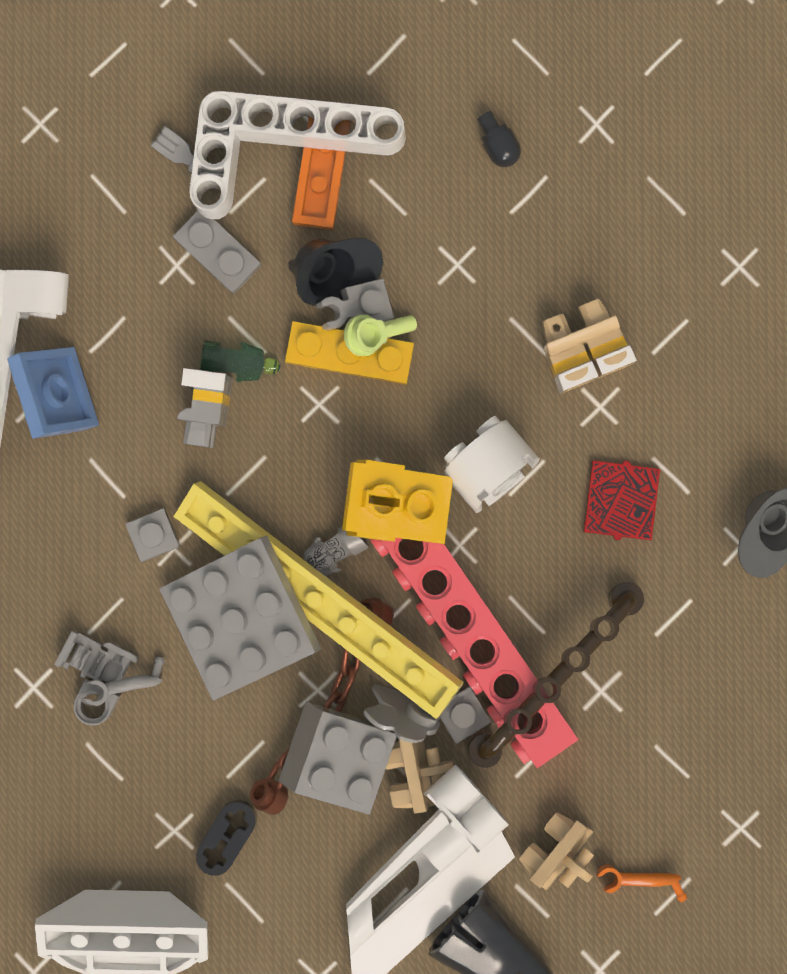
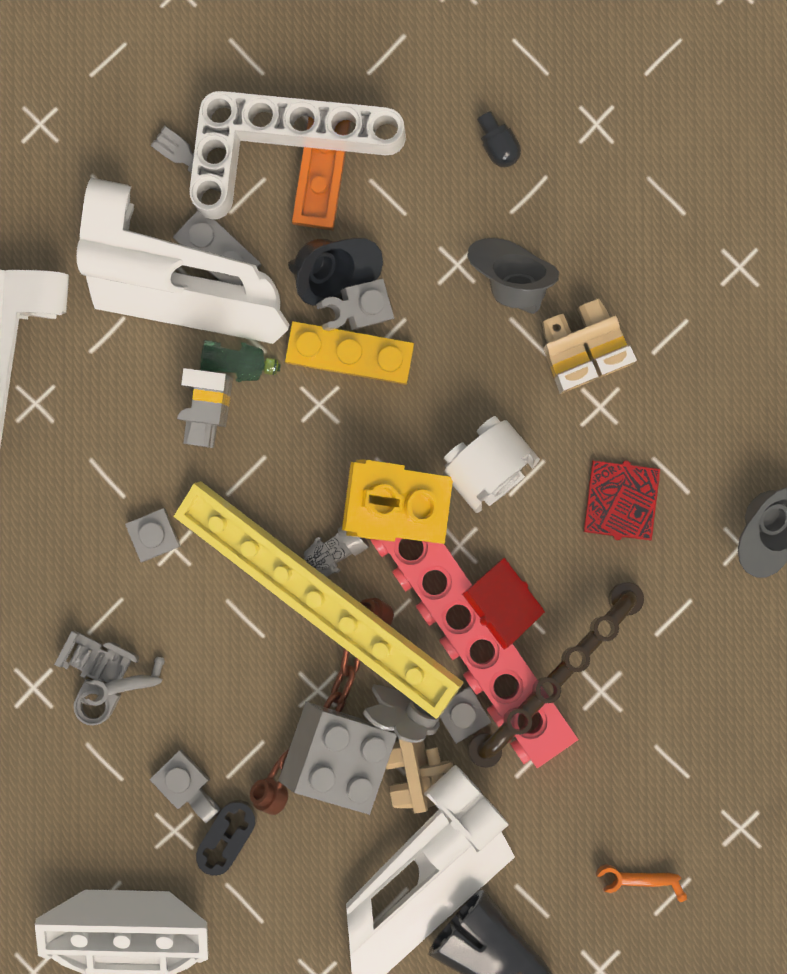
medium blue plate [7,347,99,439] -> none
light grey plate [159,535,321,701] -> none
yellowish green plate [344,315,417,356] -> none
tan hips [519,812,594,890] -> none
none -> white panel [76,178,290,344]
none -> light grey plate [149,750,221,823]
none -> red piece [462,558,545,649]
none -> dark grey piece [467,238,559,314]

